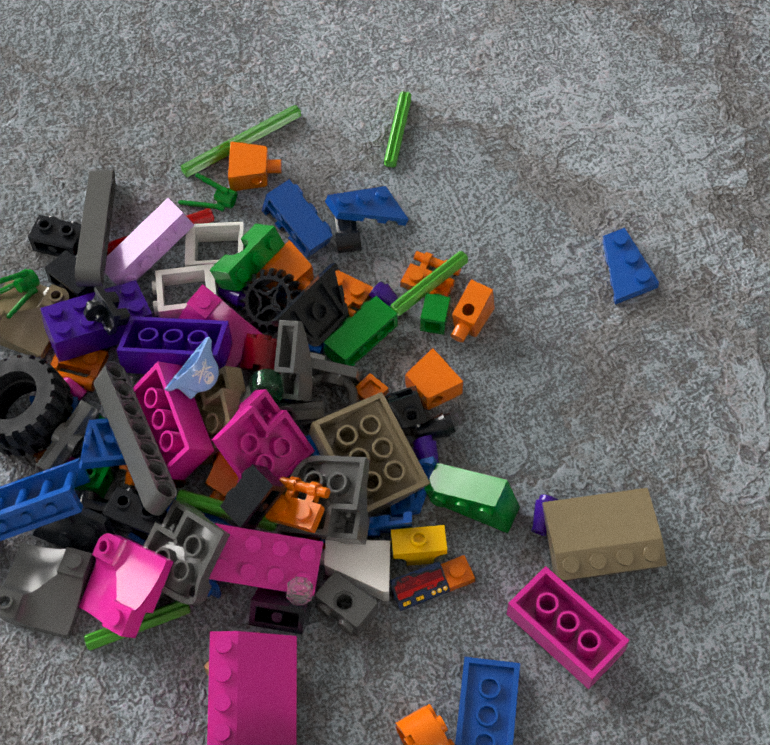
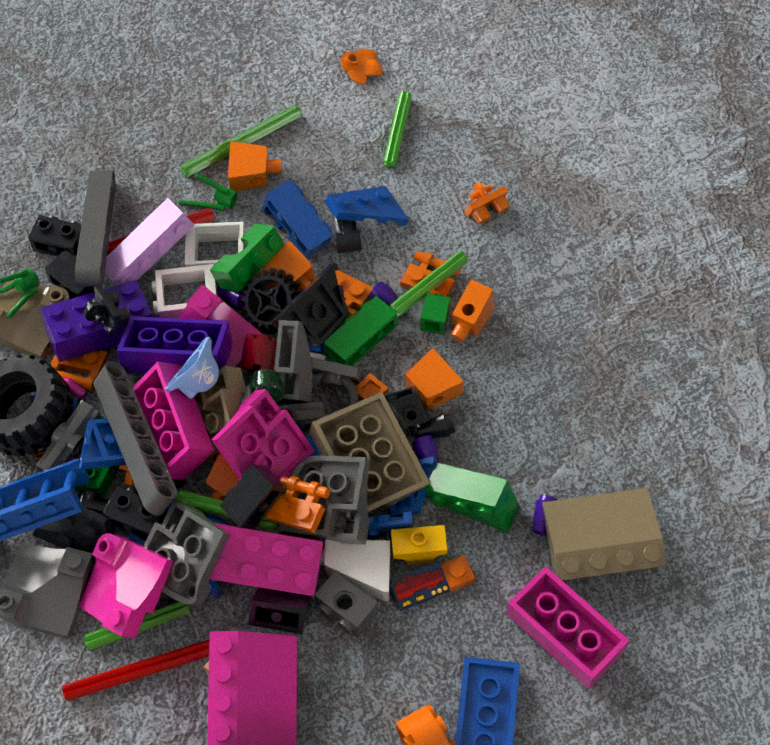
clear tile [286,577,313,606] -> none
blue wing [602,228,659,305] -> none
none -> red axle [62,639,210,701]
none -> orange plate [340,49,383,85]
none -> orange hips [464,182,510,225]

